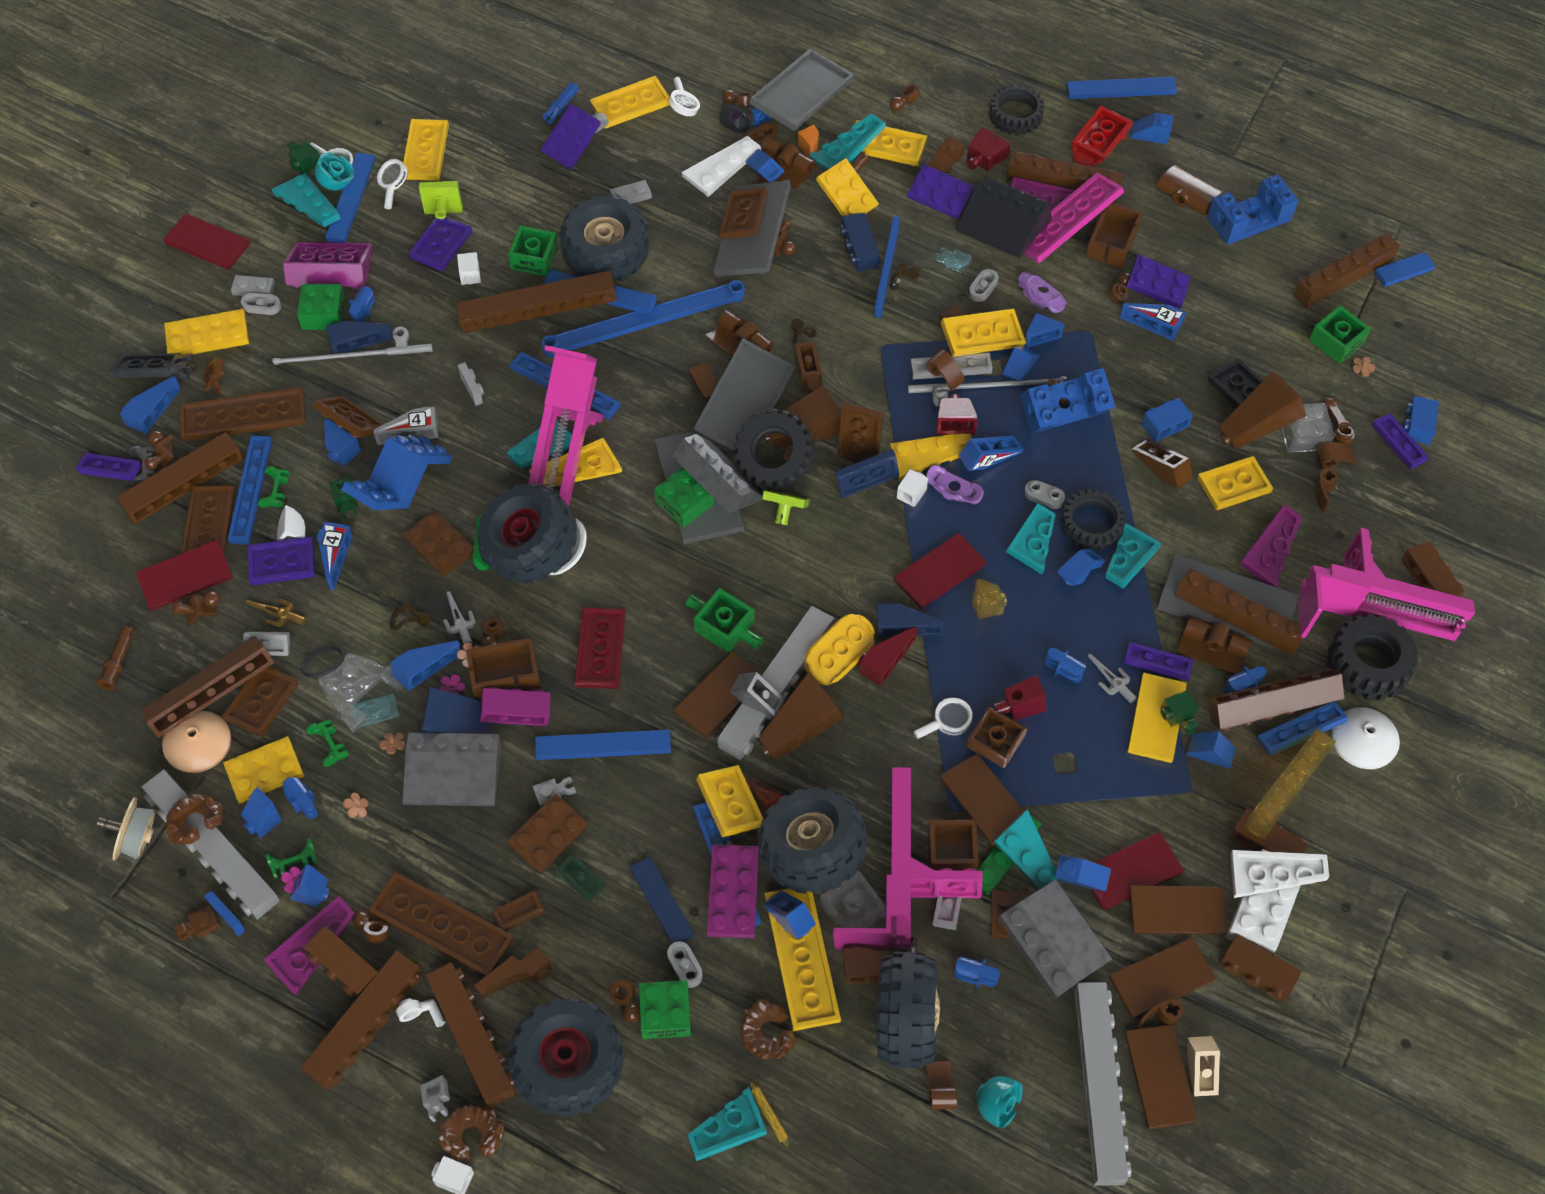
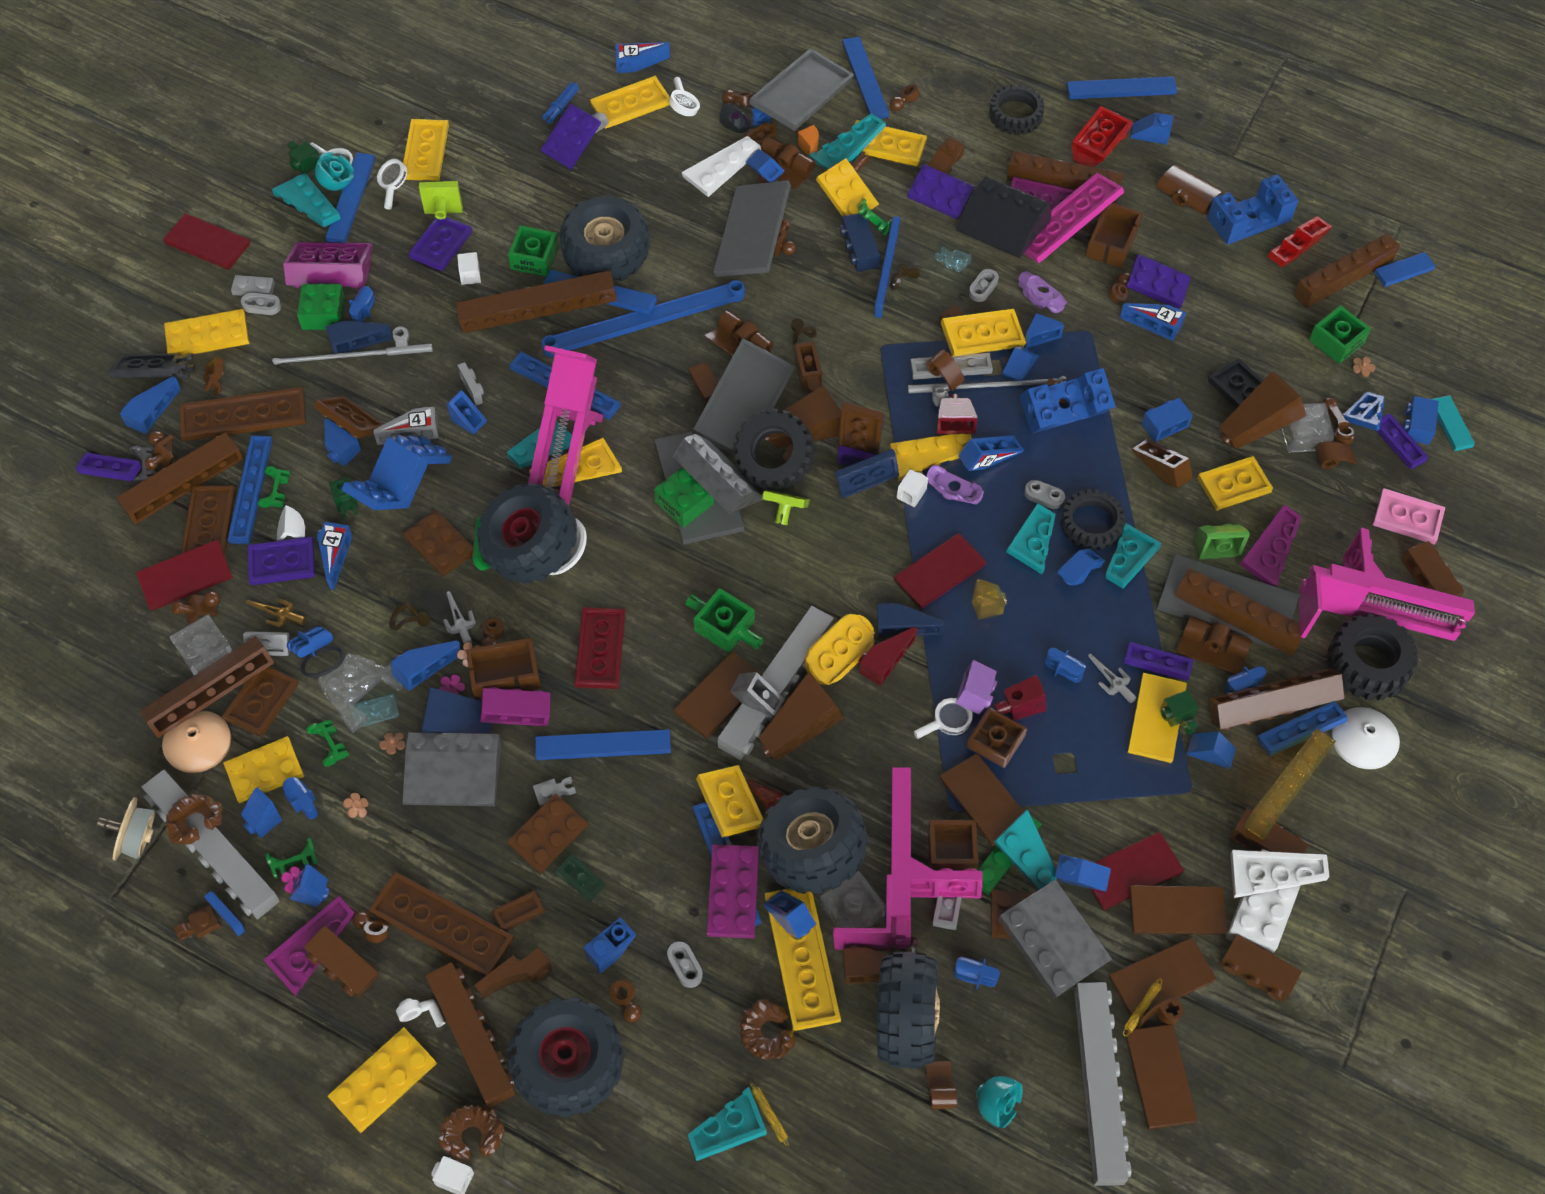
reddish brown pin [96,626,136,691] -> none
reddish brown brick [301,950,422,1091] -> none
light grey plate [420,1075,450,1122] -> none
light grey plate [610,180,652,204] -> none
dark blue tile [629,857,694,944] -> none
green brick [639,980,691,1039] -> none
reddish brown plate [719,187,768,239] -> none
dark red torso [967,127,1011,170] -> none
tan slope [1187,1036,1220,1096] -> none
reddish brown panel [1314,468,1338,512] -> none
none -> clear brick [169,614,232,676]
none -> blue arm [286,625,333,658]
none -> yellow plate [328,1027,437,1134]
none -> blue slope [447,390,487,434]
none -> blue slope [583,917,636,974]
none -> blue slope [615,42,670,73]
none -> dark purple tile [837,446,876,466]
none -> blue tile [842,37,889,119]
none -> green piece [857,198,892,235]
none -> medium lavender brick [956,660,997,714]
none -> yellow piece [1124,979,1162,1036]
none -> bright green slope [1194,524,1250,560]
none -> red slope [1268,216,1332,268]
none -> blue wing [1343,392,1385,431]
none -> bright pink plate [1373,488,1445,545]
none -> teal tile [1431,395,1475,451]

